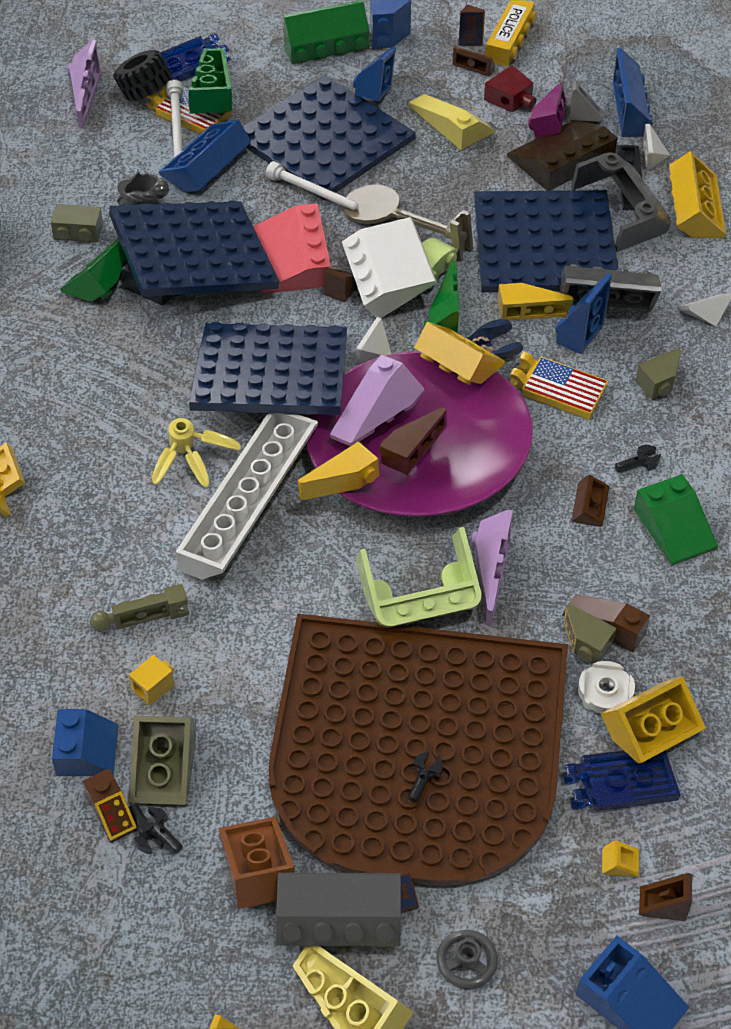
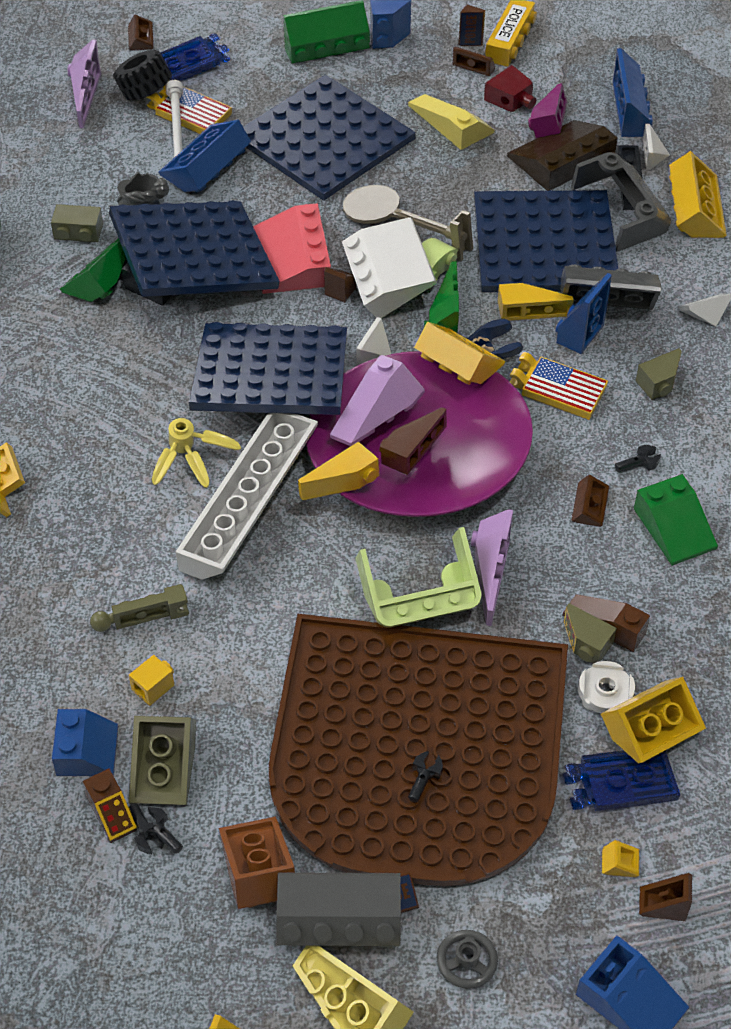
green wedge [188,48,232,114] -> none
white piece [266,161,359,211] -> none
blue slope [353,47,396,101] -> none
light grey slope [570,80,603,122] -> none
none -> reddish brown slope [128,14,153,50]

